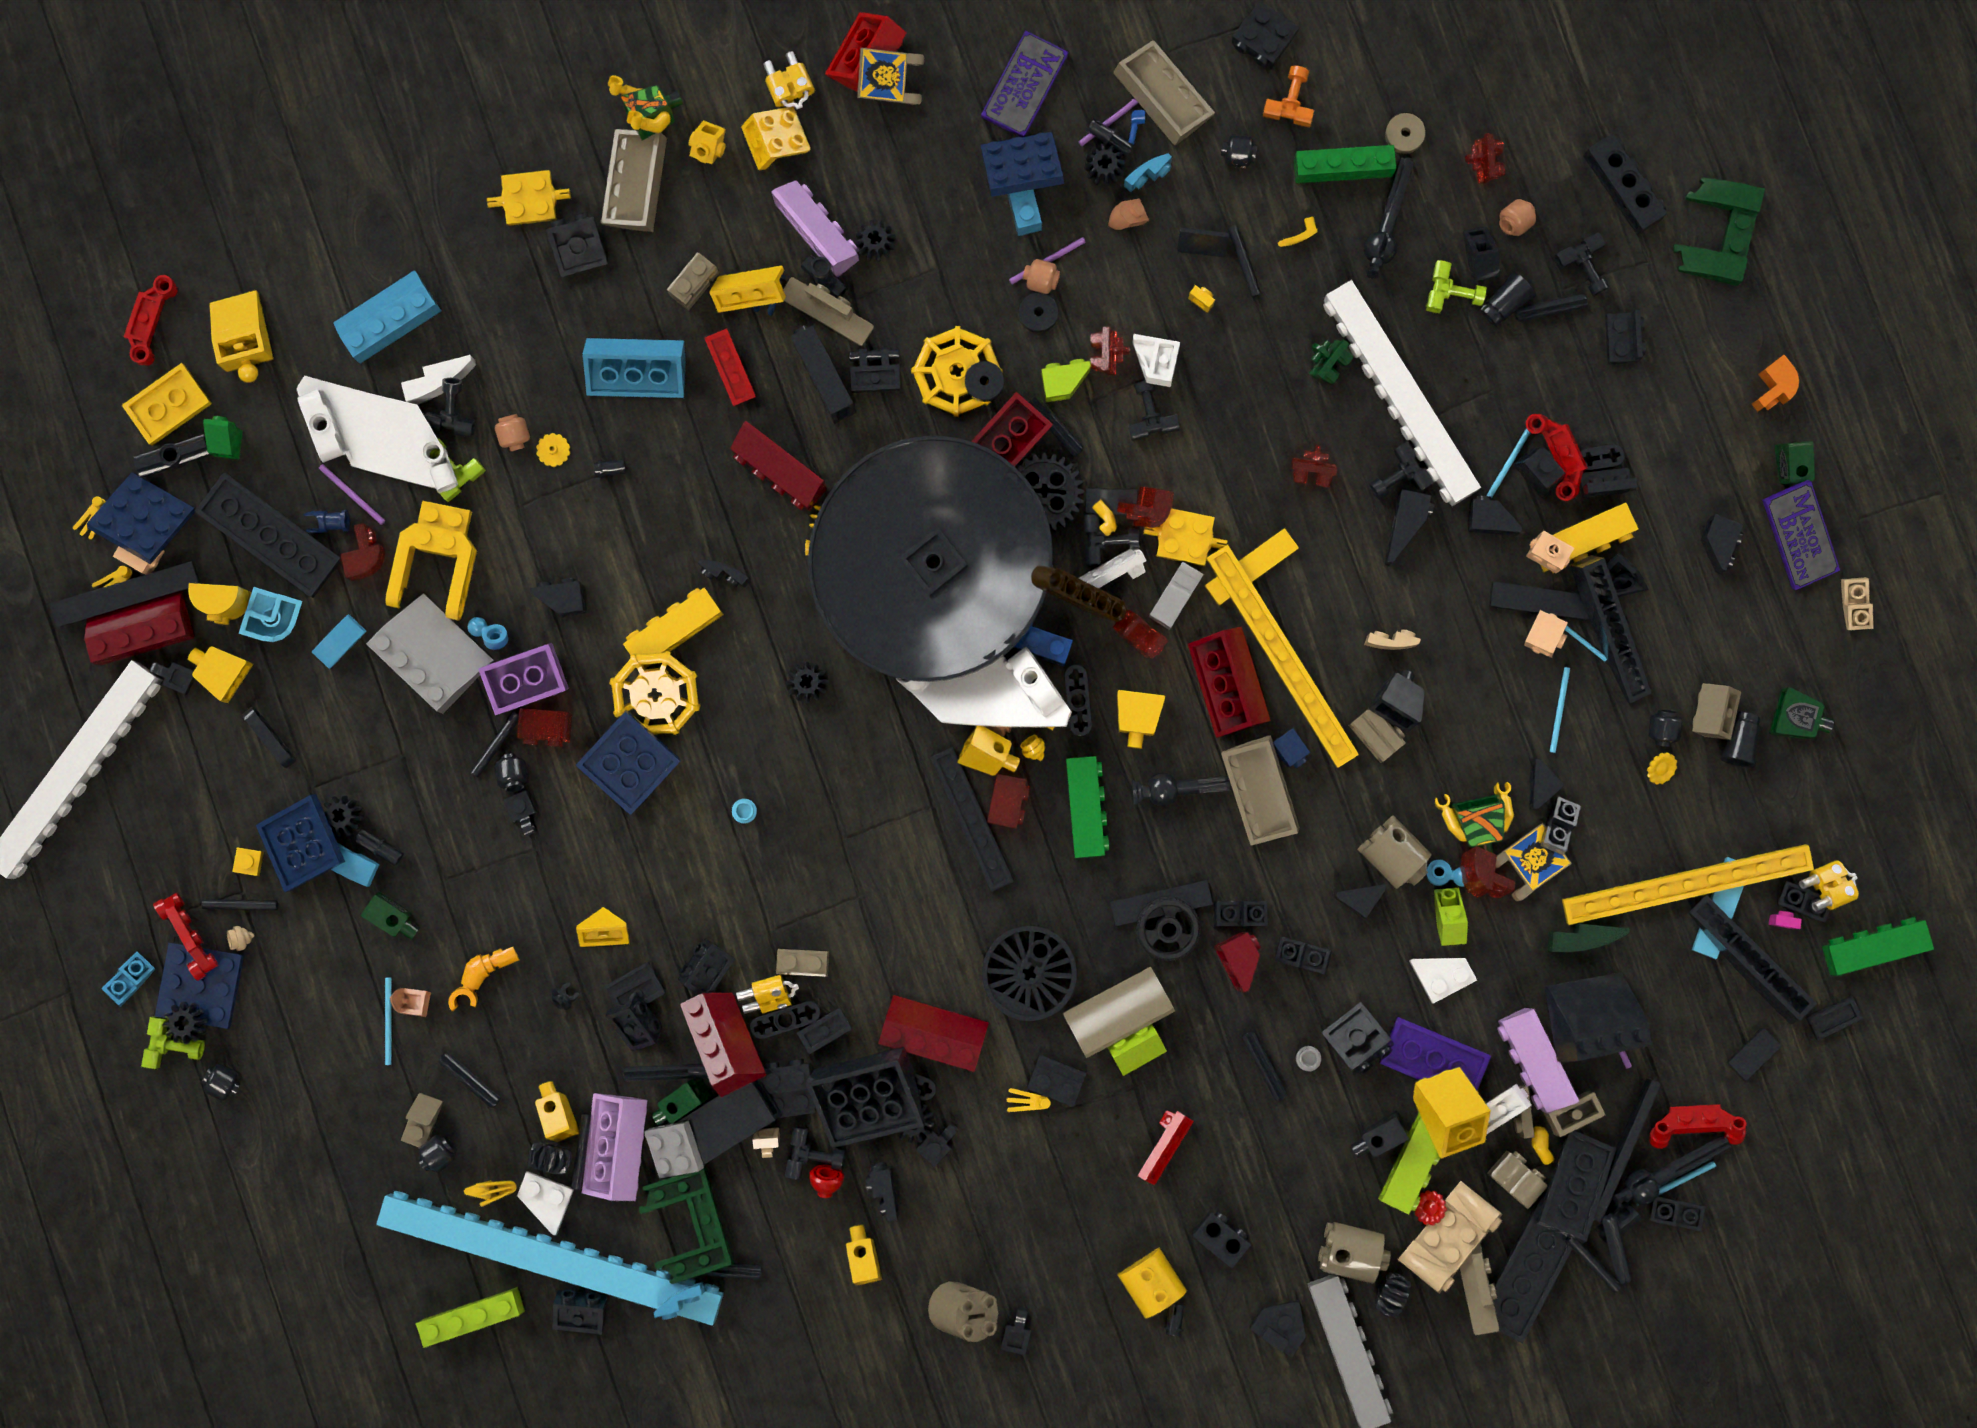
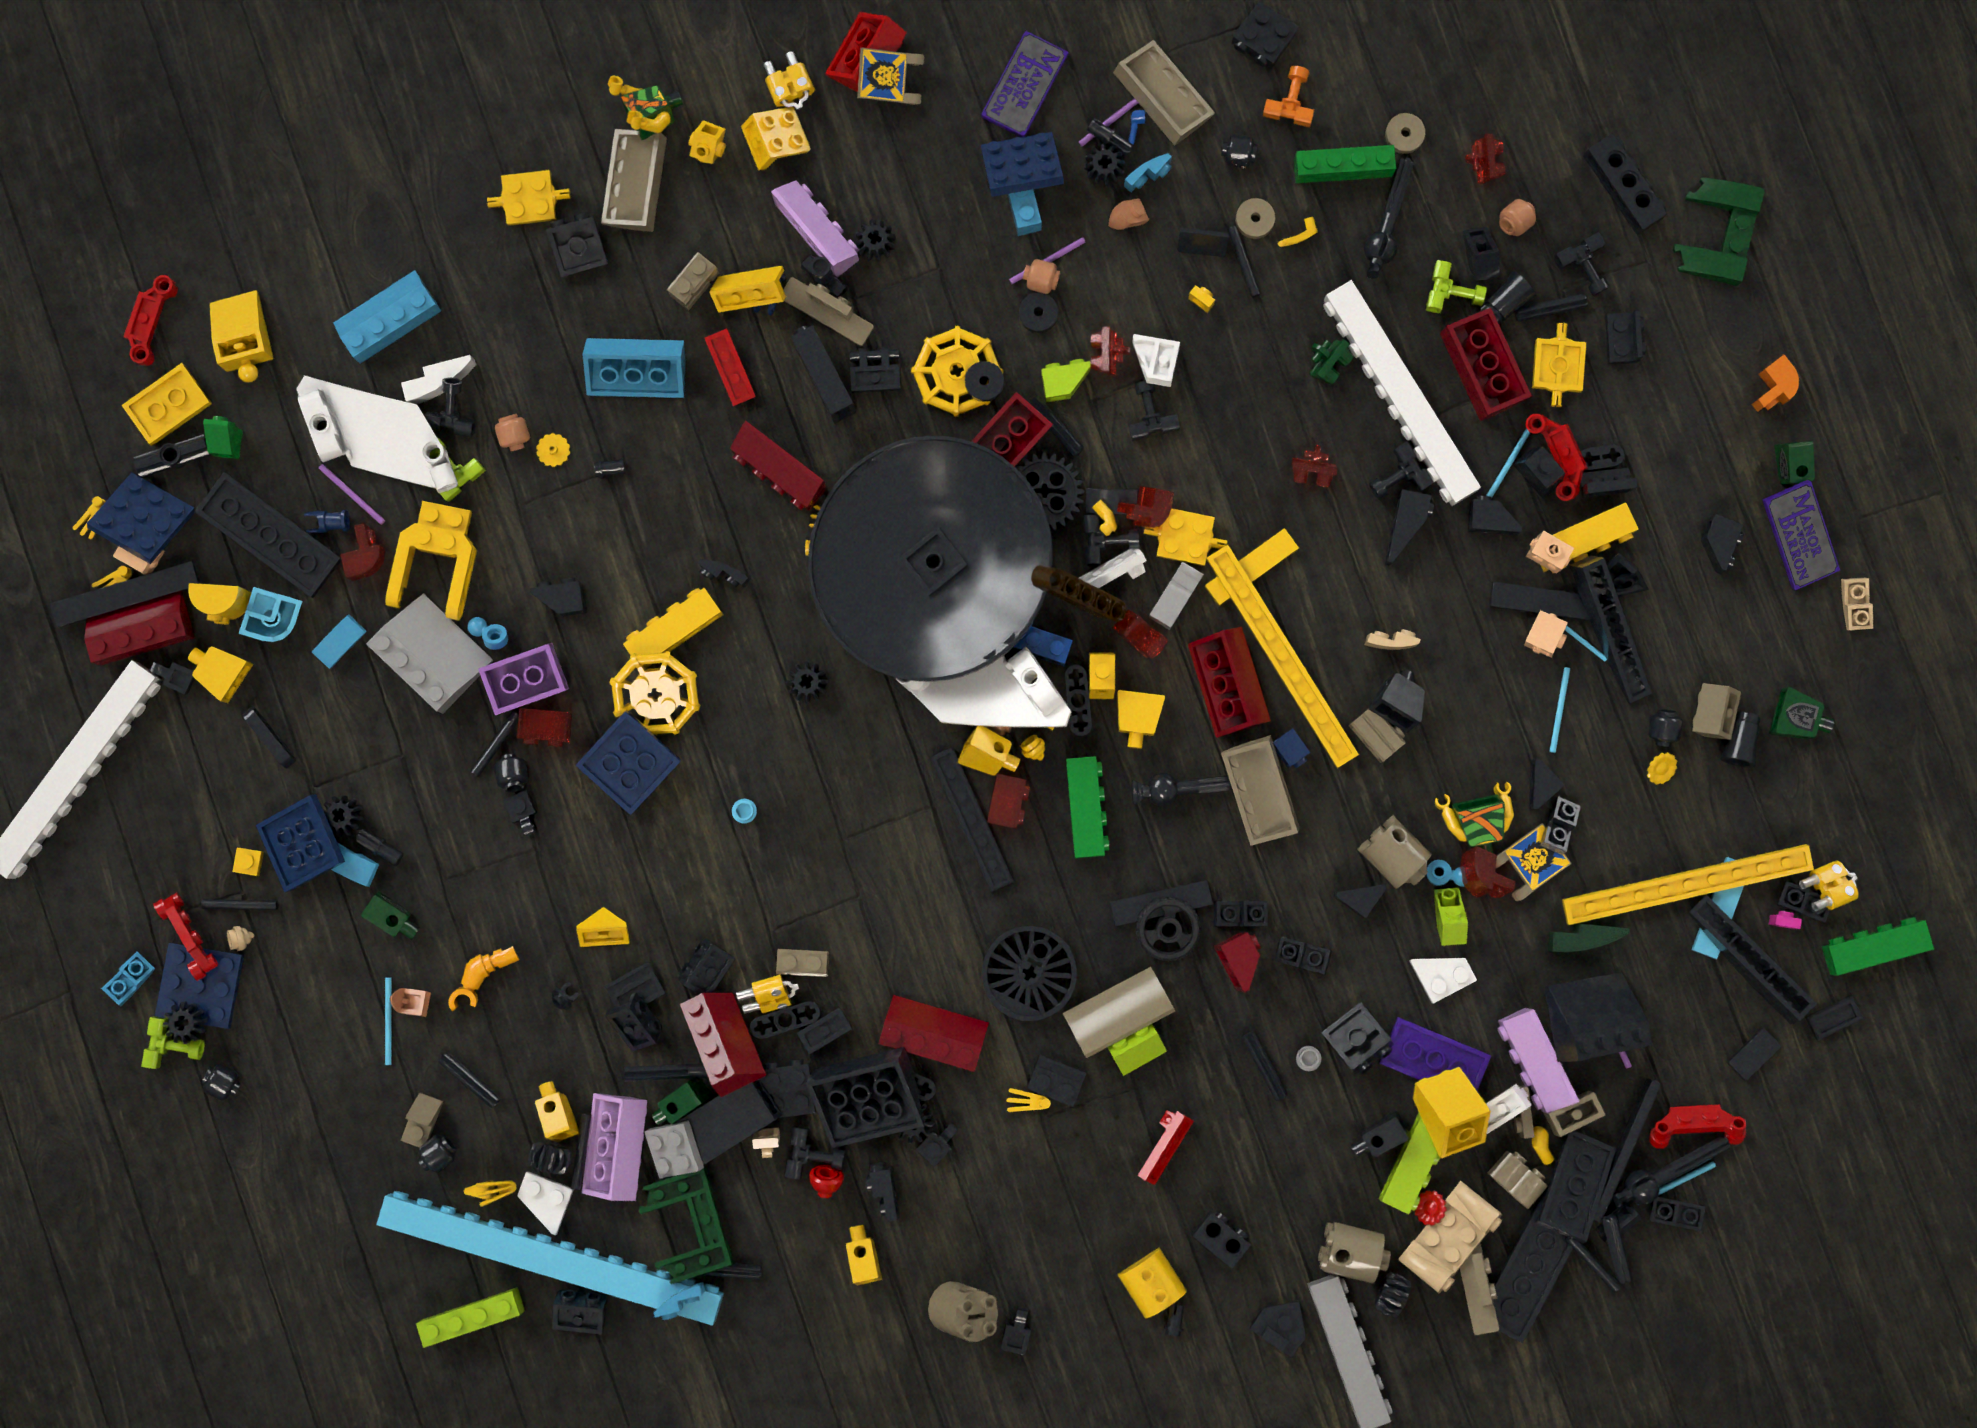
none -> yellow torso [1089,652,1115,699]
none -> dark tan piece [1236,198,1275,239]
none -> dark red slope [1440,307,1532,421]
none -> yellow plate [1532,323,1586,407]

